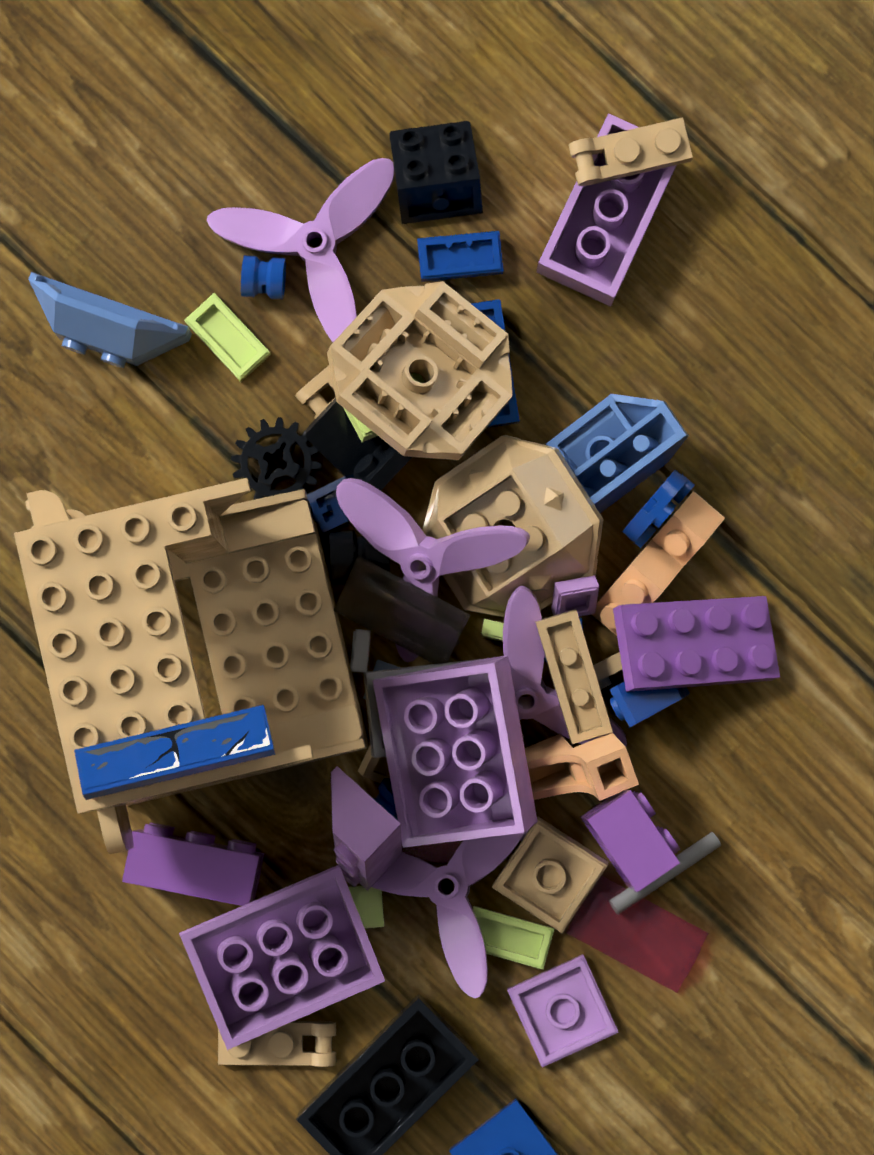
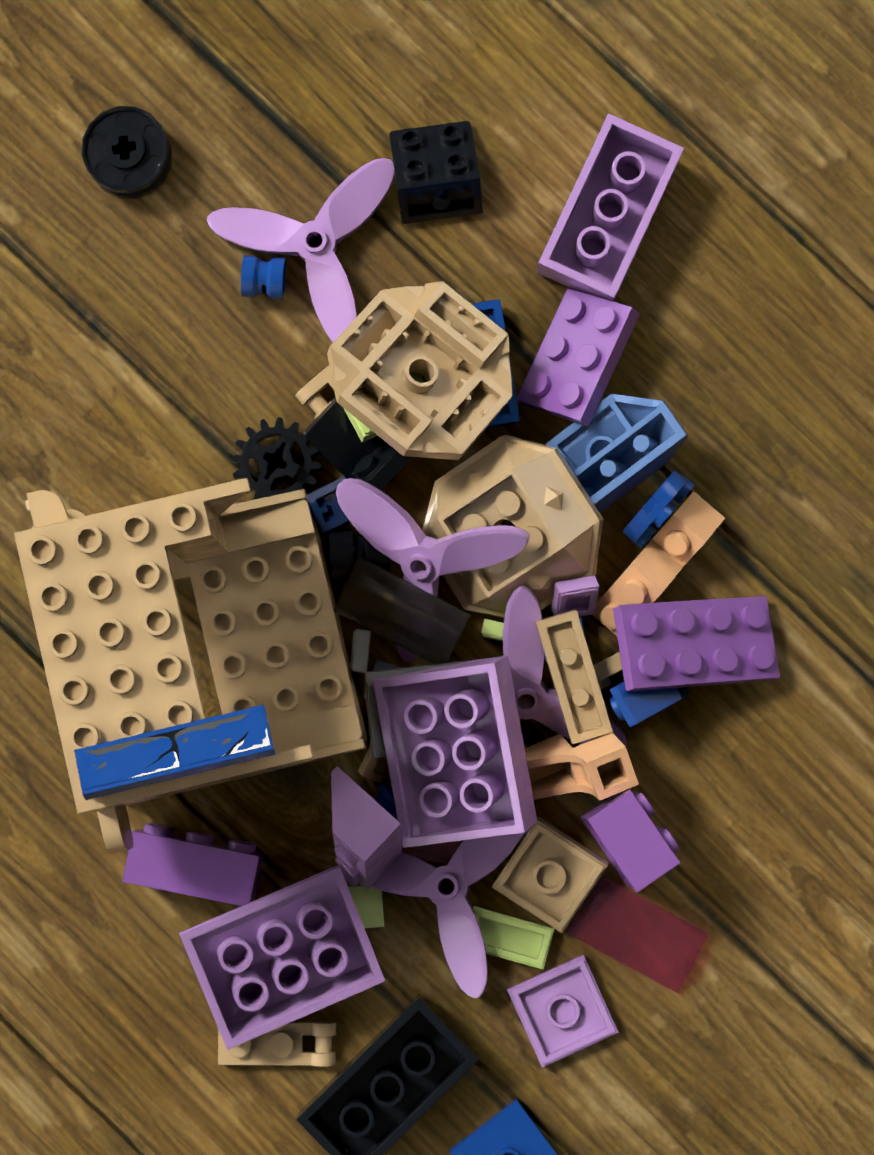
medium blue wedge [28,272,192,368] -> none
yellowish green tile [184,293,271,382] -> none
blue plate [417,231,503,282] -> none
tan plate [568,117,693,186] -> none
light grey bar [609,832,721,915] -> none
none -> black wheel [82,106,172,199]
none -> medium lavender plate [516,288,640,427]

